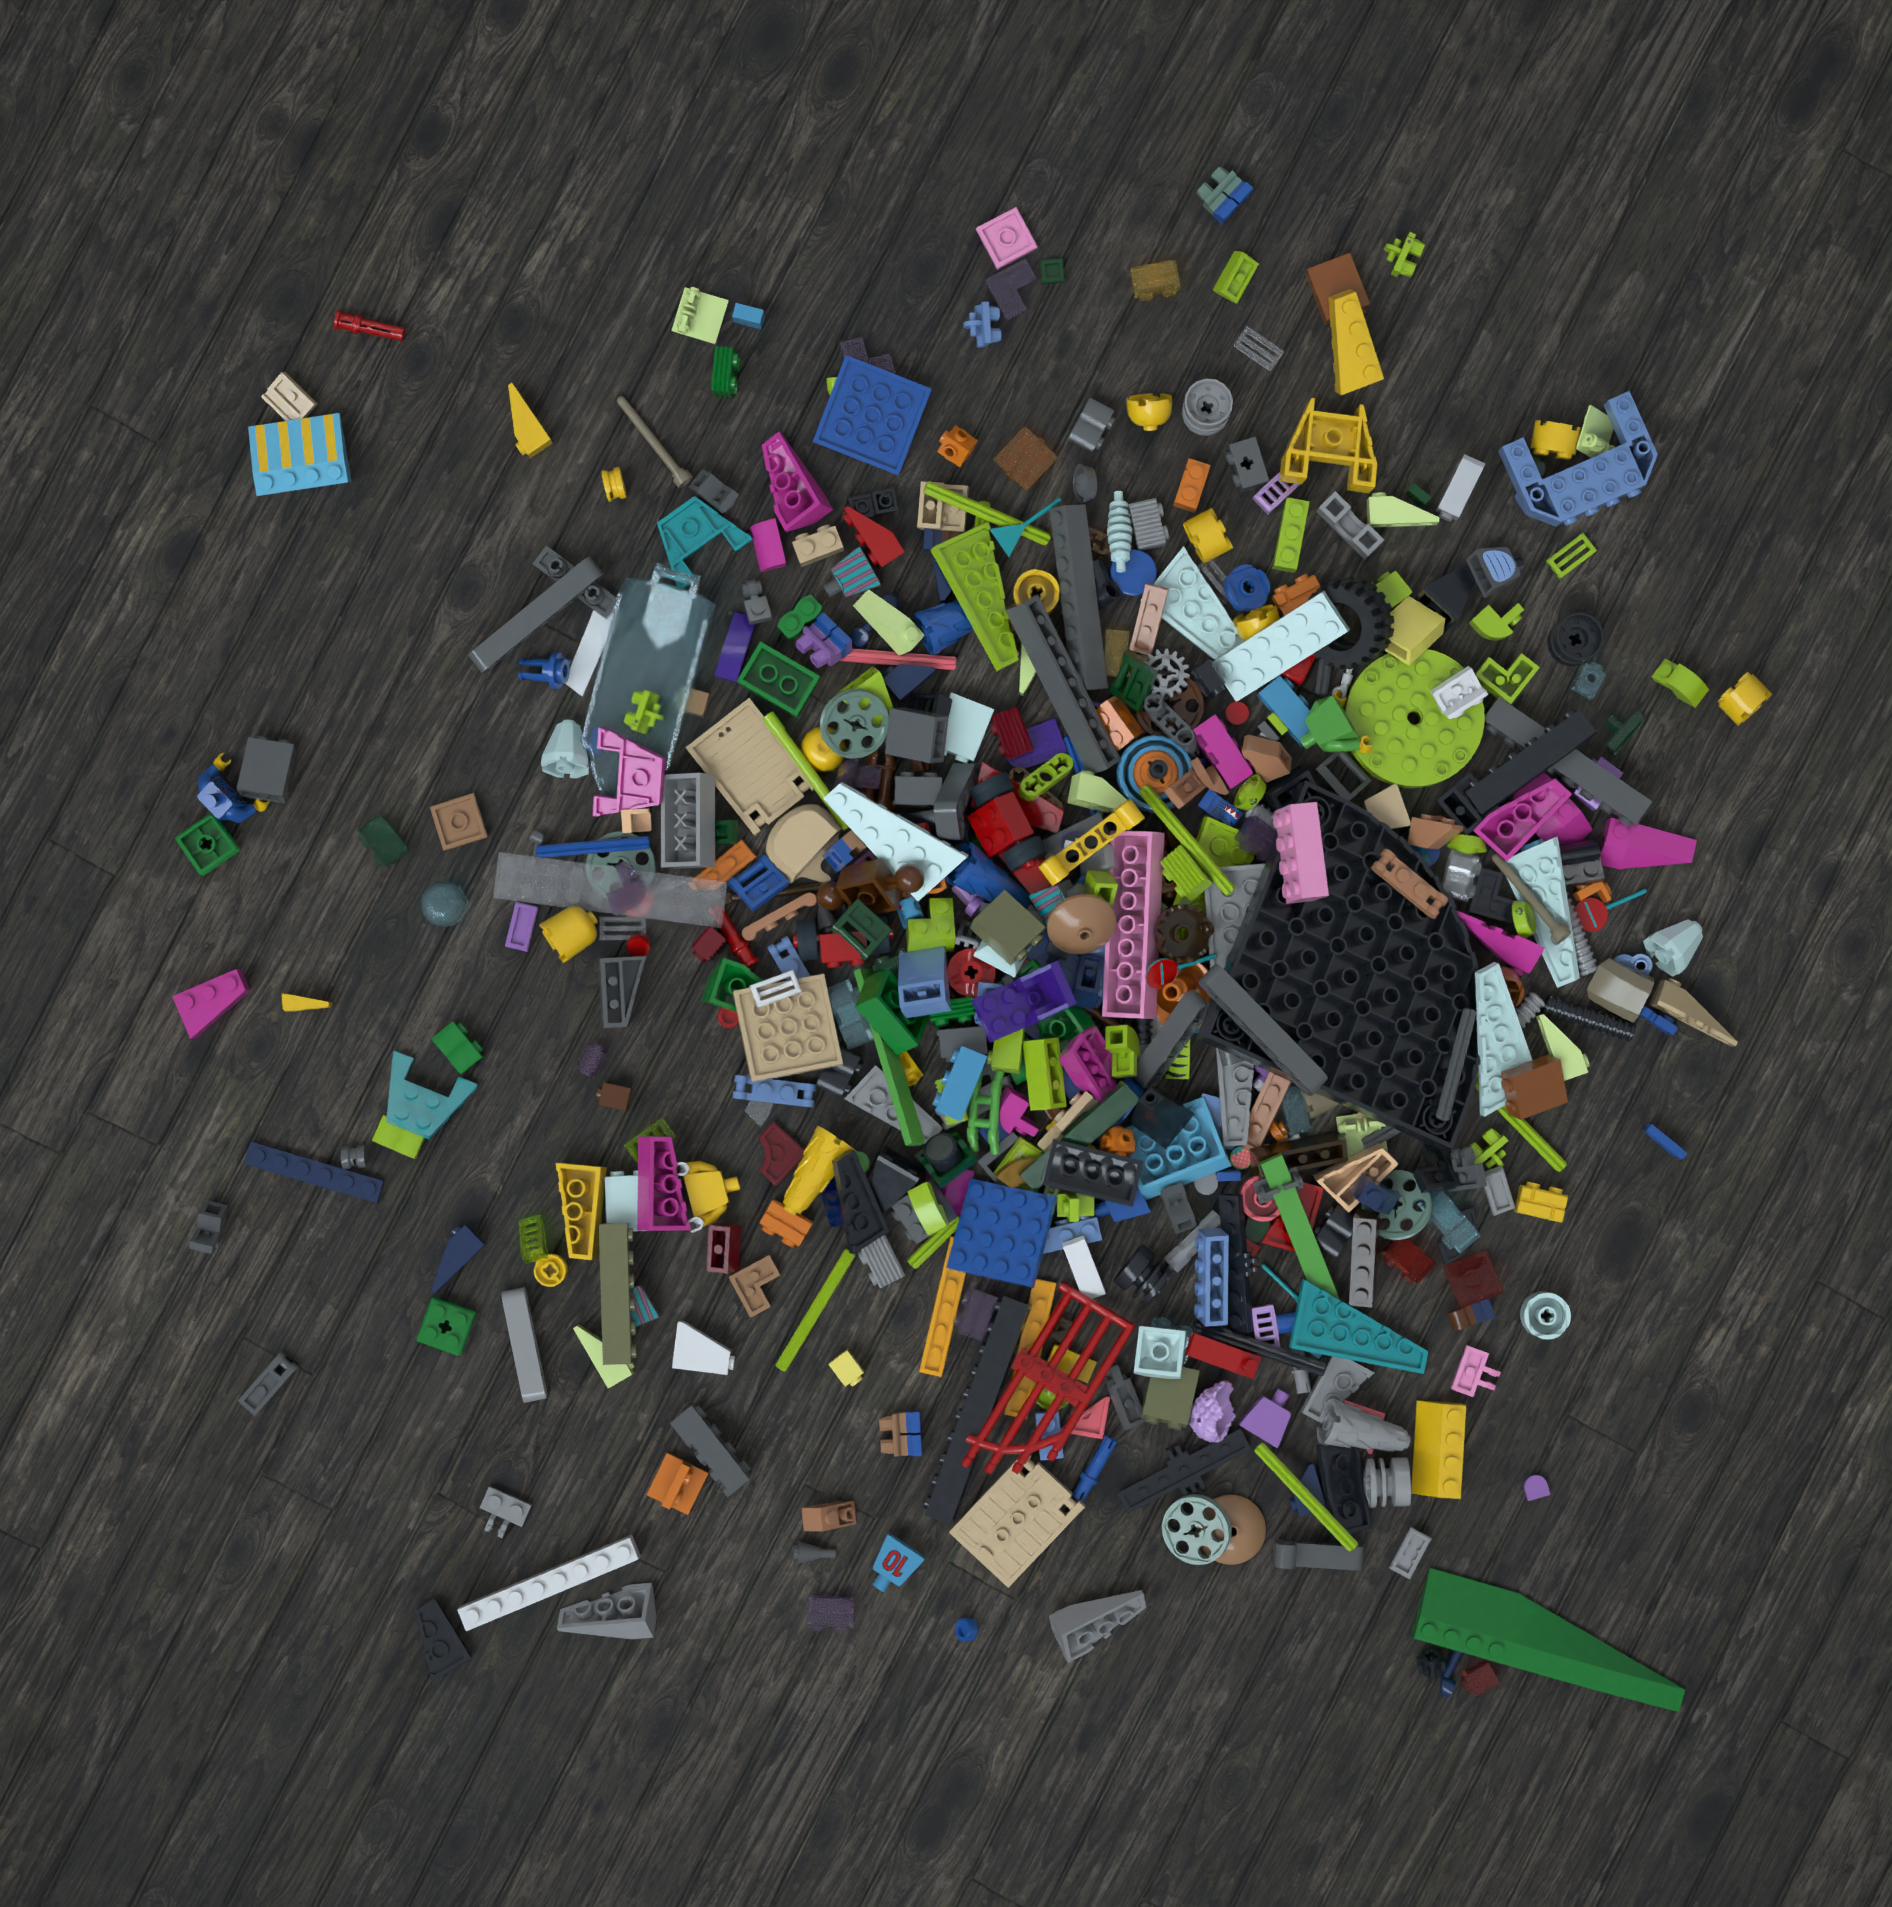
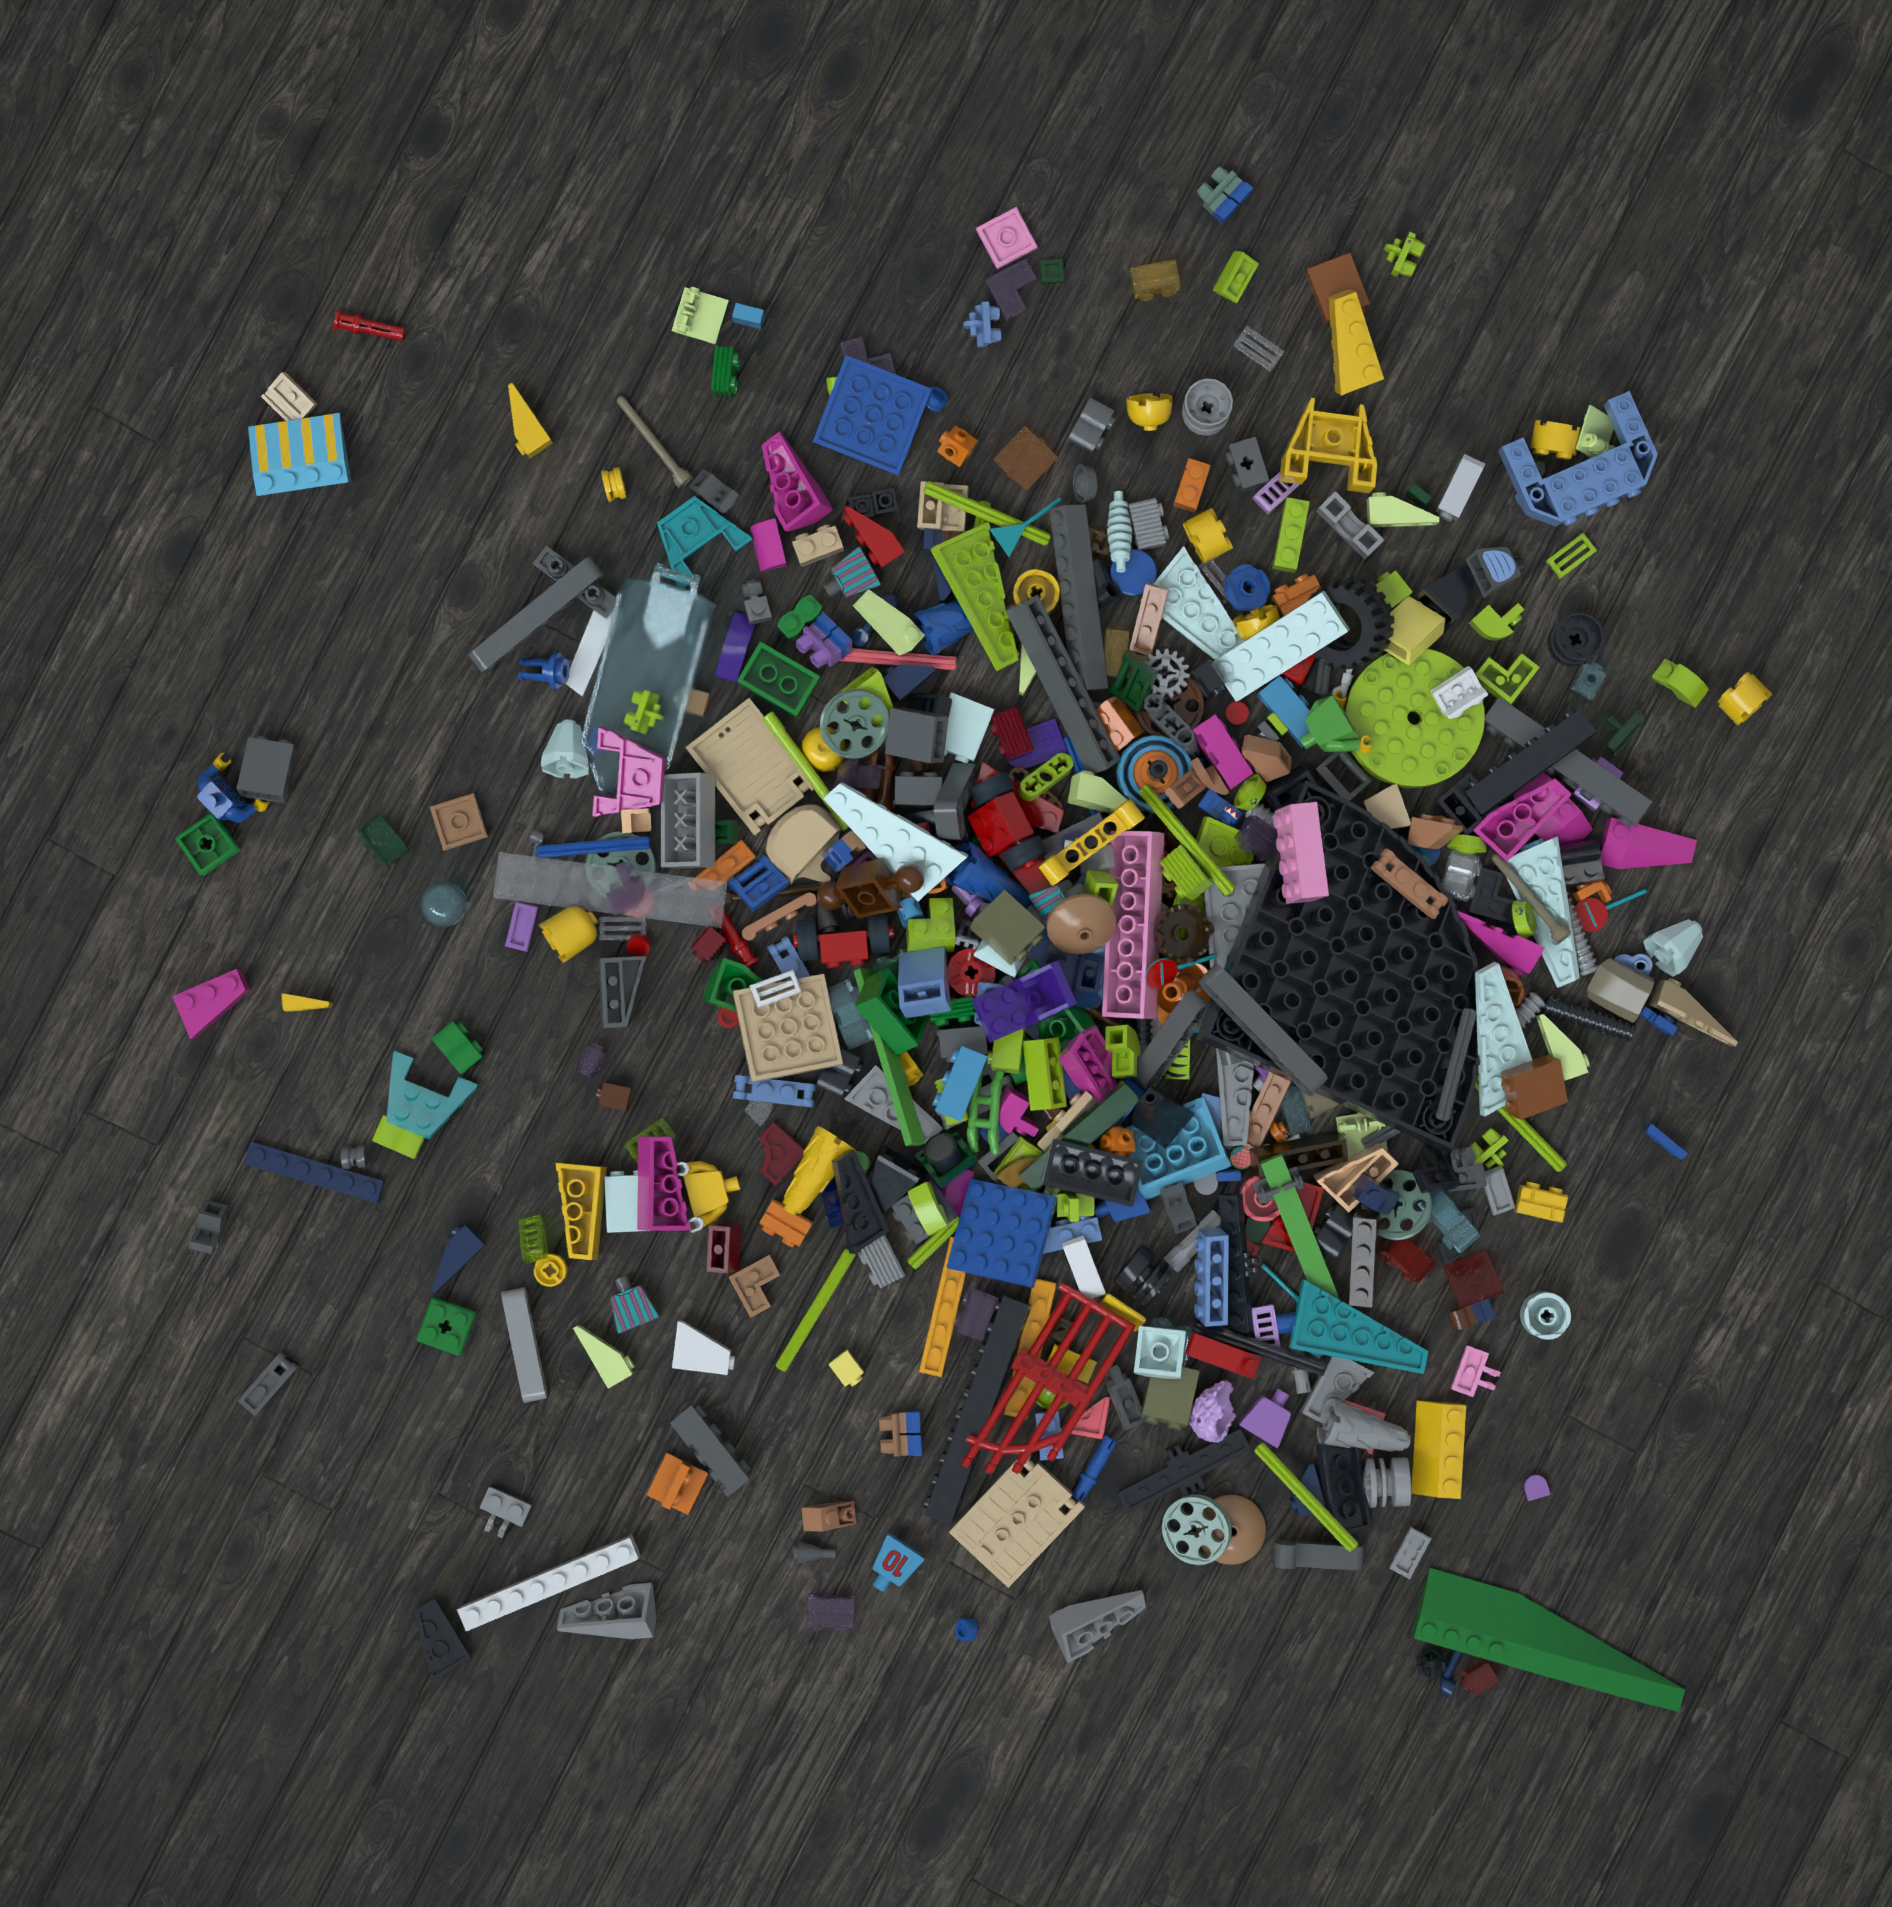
olive brick [599,1223,637,1365] -> none
dark green plate [831,899,893,961] -> none
none -> blue tile [925,387,948,412]
none -> yellow slope [1100,1293,1146,1332]

